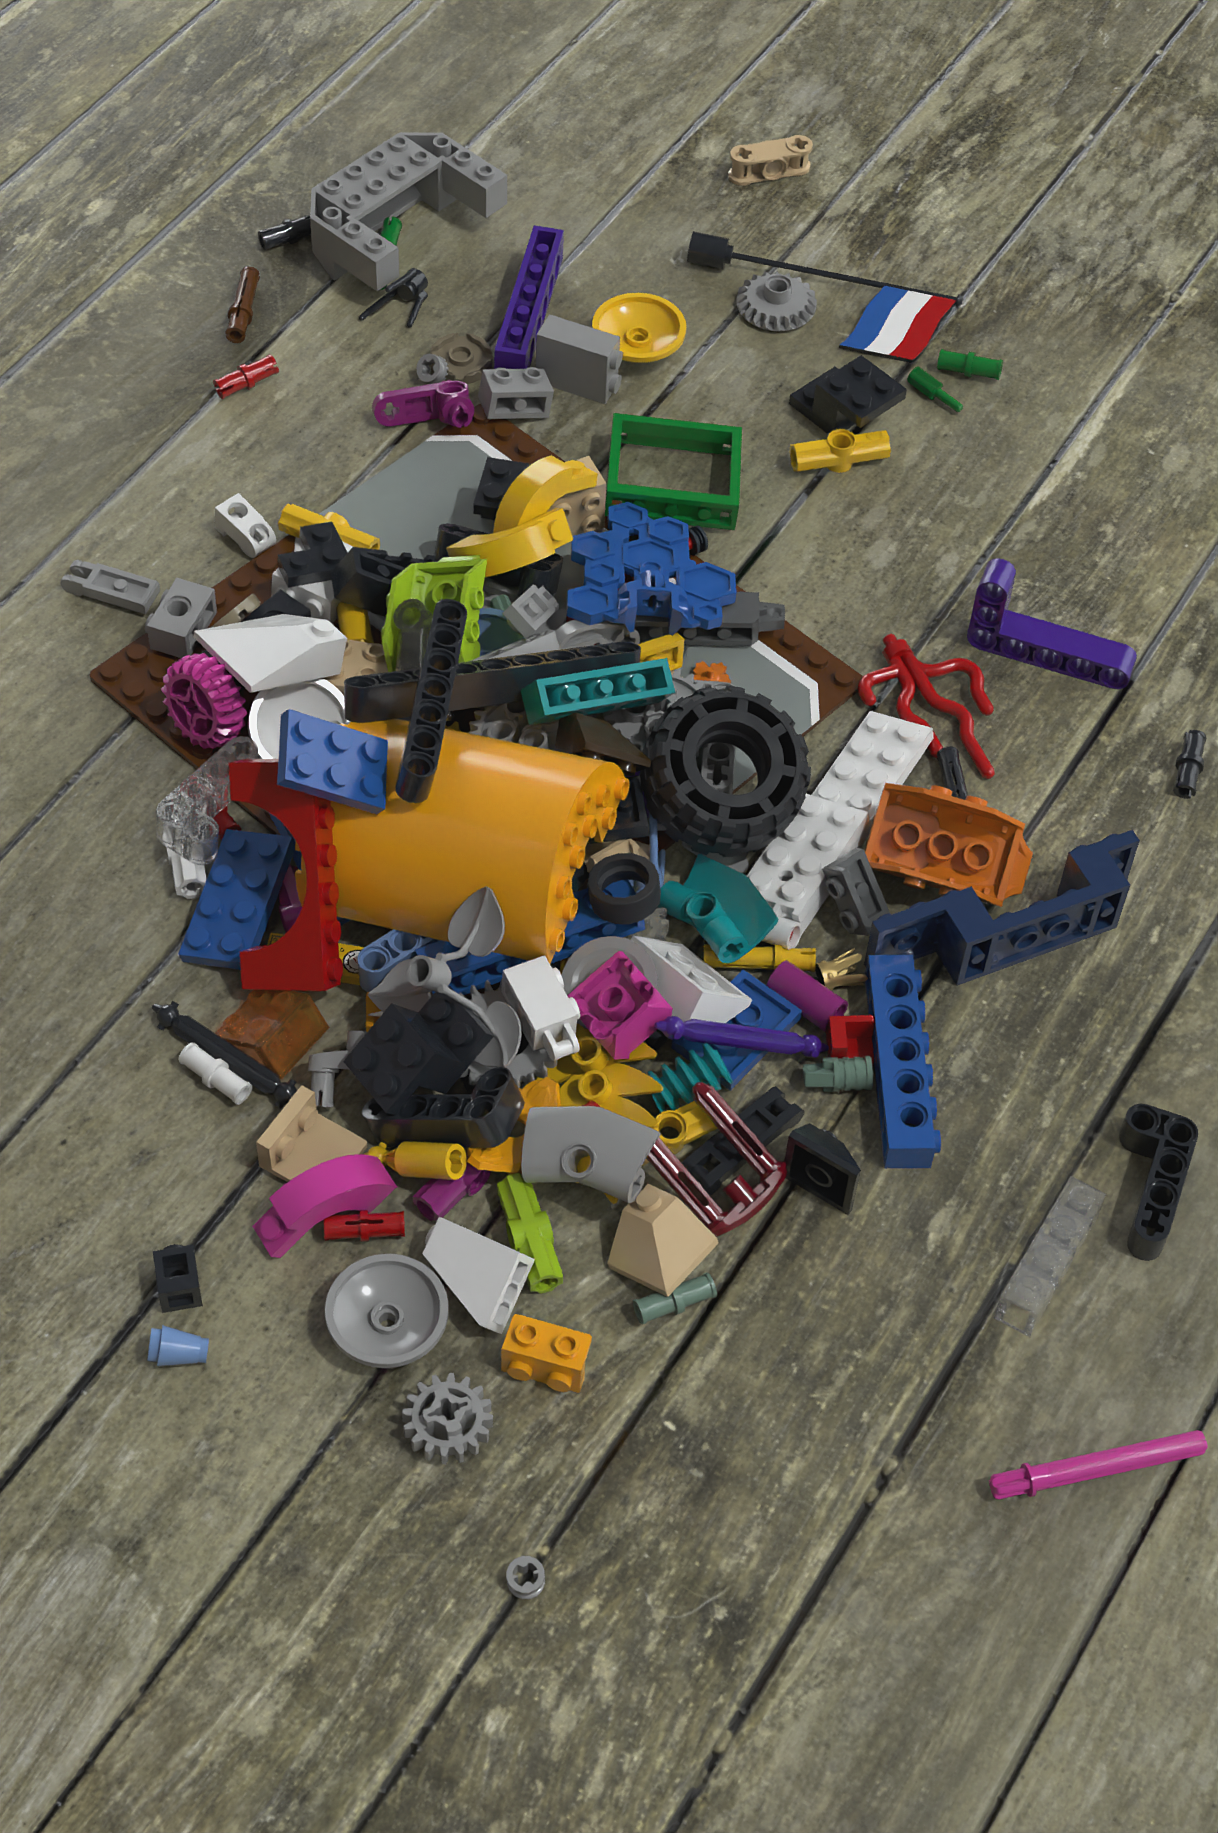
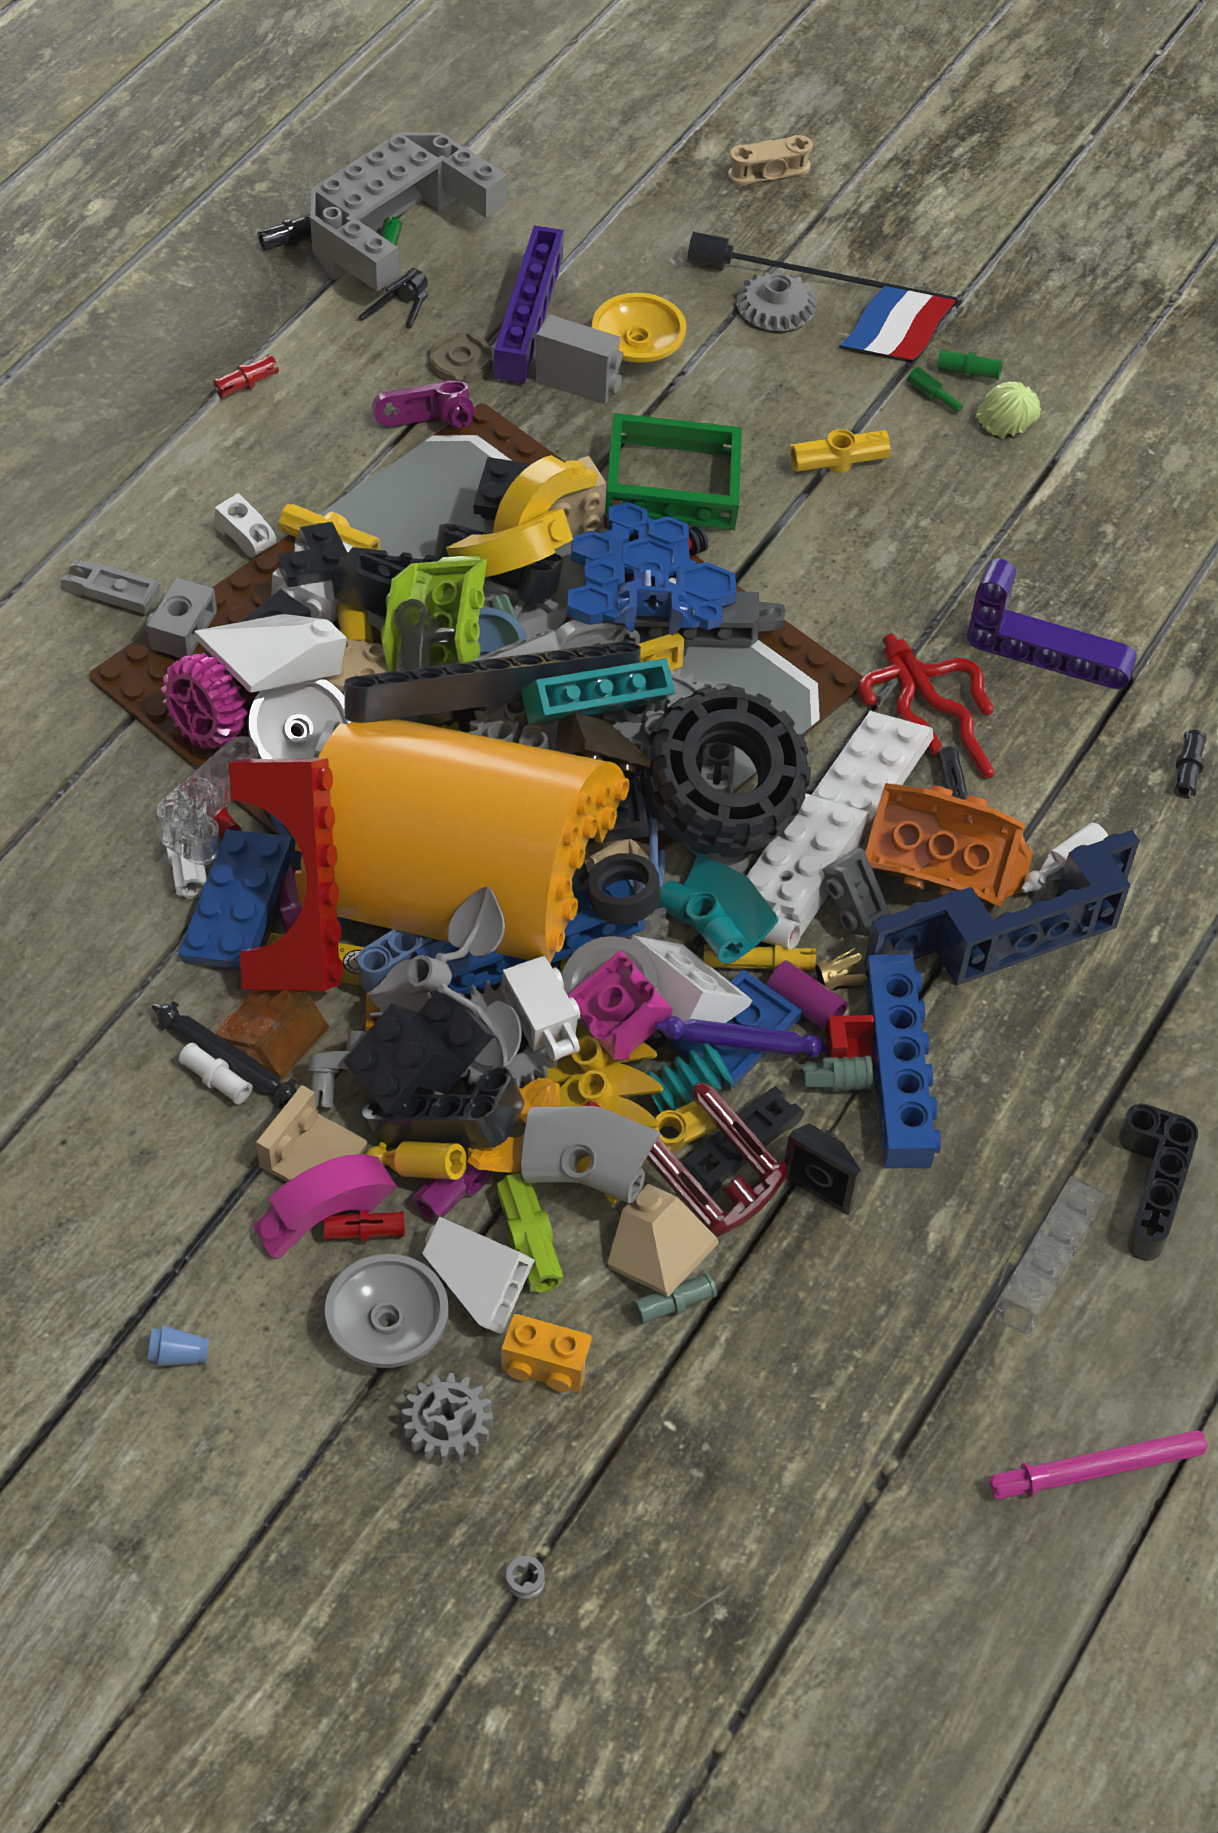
black brick [153,1244,203,1313] -> none
dark tan tile [210,593,261,628] -> none
reddish brown pin [225,266,260,343] -> none
blue plate [277,709,388,814] -> none
black beam [395,599,467,803] -> none
light grey bush [416,353,449,384] -> none
light grey brick [478,367,554,419] -> none
light grey hinge [502,584,557,639] -> none
orange plant [693,661,731,683] -> none
black bracket [789,355,907,435] -> none
none -> yellowish green hair [975,381,1041,439]
none -> white wheel [1021,822,1108,893]

